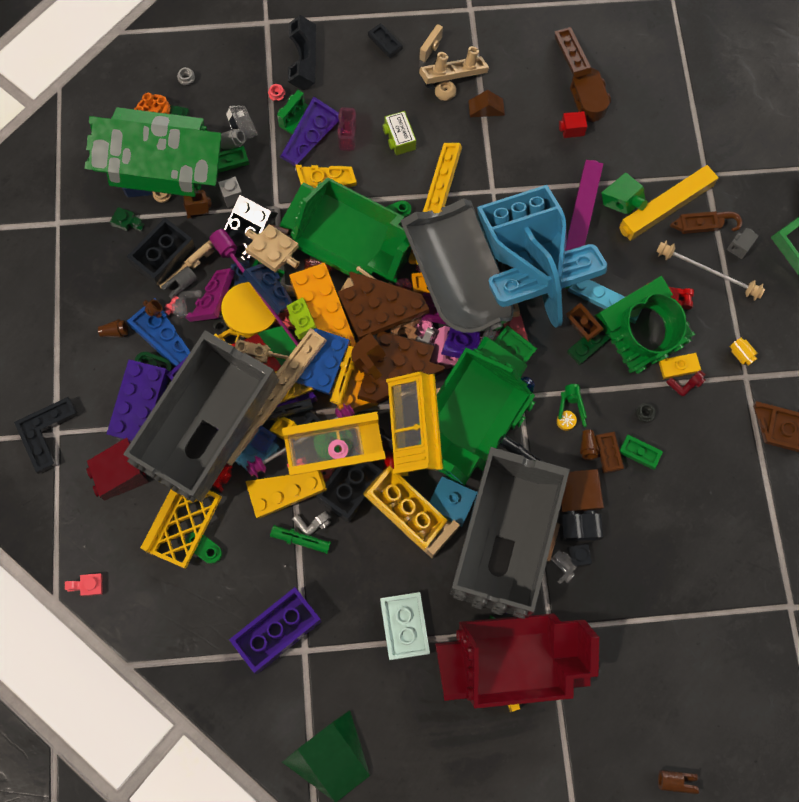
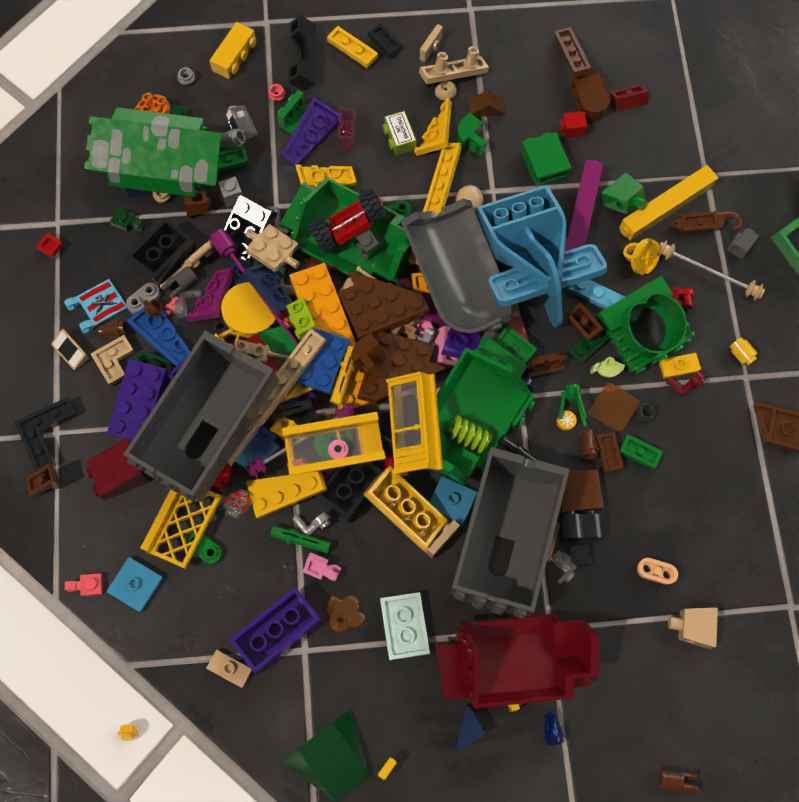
none -> reddish brown slope [25,463,61,497]
none -> red plate [36,233,64,259]
none -> slope [51,329,89,371]
none -> medium azure flag [64,279,128,334]
none -> tan plate [91,335,134,386]
none -> dark azure plate [106,557,163,613]
none -> yellow plate [117,724,139,741]
none -> light grey plate [126,283,161,314]
none -> tan plate [206,650,252,688]
none -> yellow brick [209,22,256,79]
none -> clear head [223,488,252,519]
none -> bright pink plate [303,552,341,581]
none -> plate [309,188,388,254]
none -> yellow plate [327,26,378,68]
none -> clear orange plate [327,595,366,632]
none -> dark grey brick [355,229,381,260]
none -> yellow tile [378,757,396,780]
none -> yellow wing [414,98,452,156]
none -> lime piece [448,415,492,454]
none -> tan hair [455,185,484,212]
none -> dark blue slope [455,706,486,750]
none -> green brick [457,112,487,156]
none -> green brick [521,132,571,187]
none -> reddish brown hinge [525,352,565,378]
none -> clear blue cone [544,712,565,745]
none -> clear orange plate [588,381,640,433]
none -> yellowish green piece [590,357,625,378]
none -> dark red slope [610,84,649,111]
none -> yellow tile [623,238,660,275]
none -> light nougat plate [637,558,678,585]
none -> tan torso [668,608,718,649]

